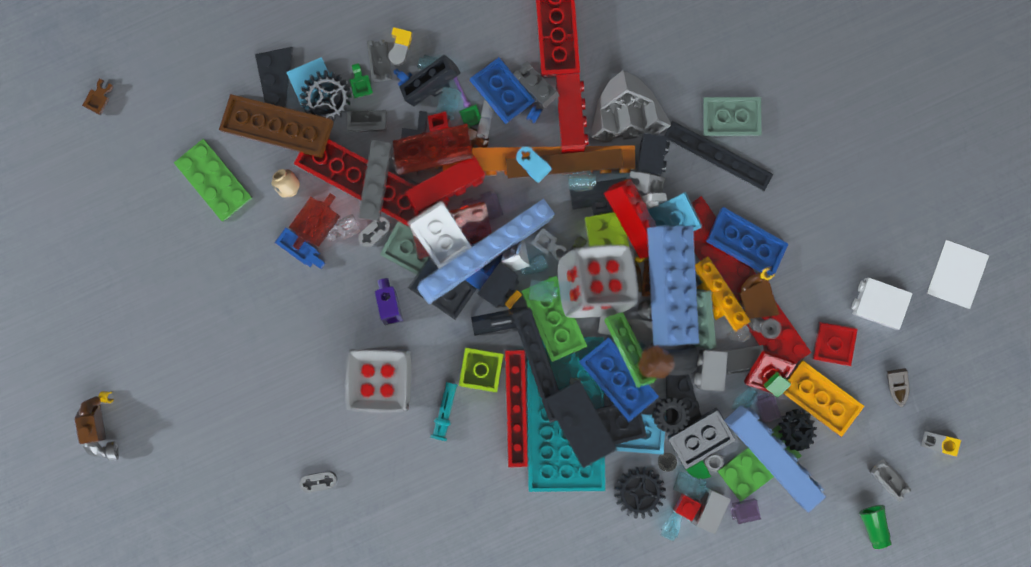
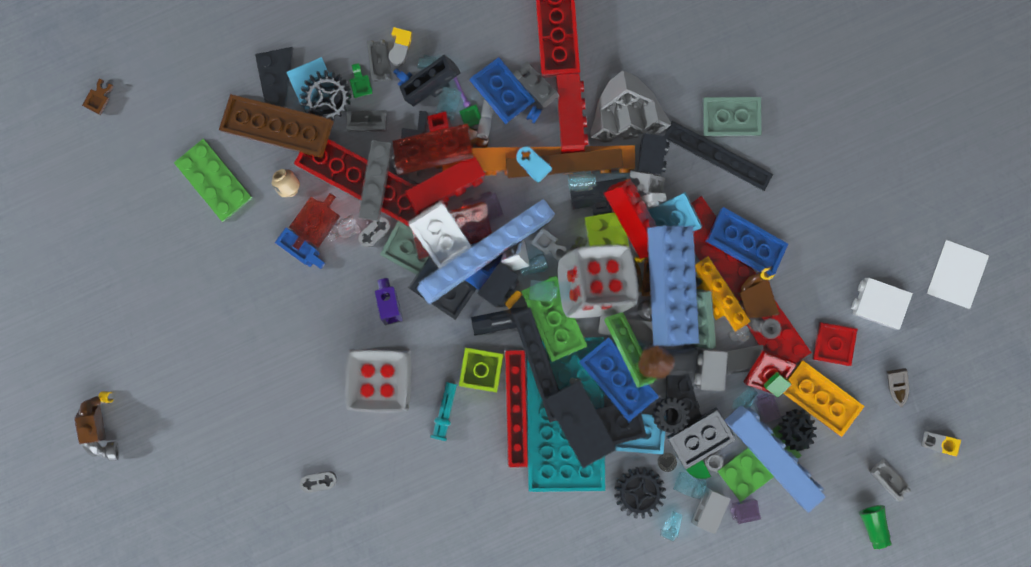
red brick [673,493,701,521] -> none

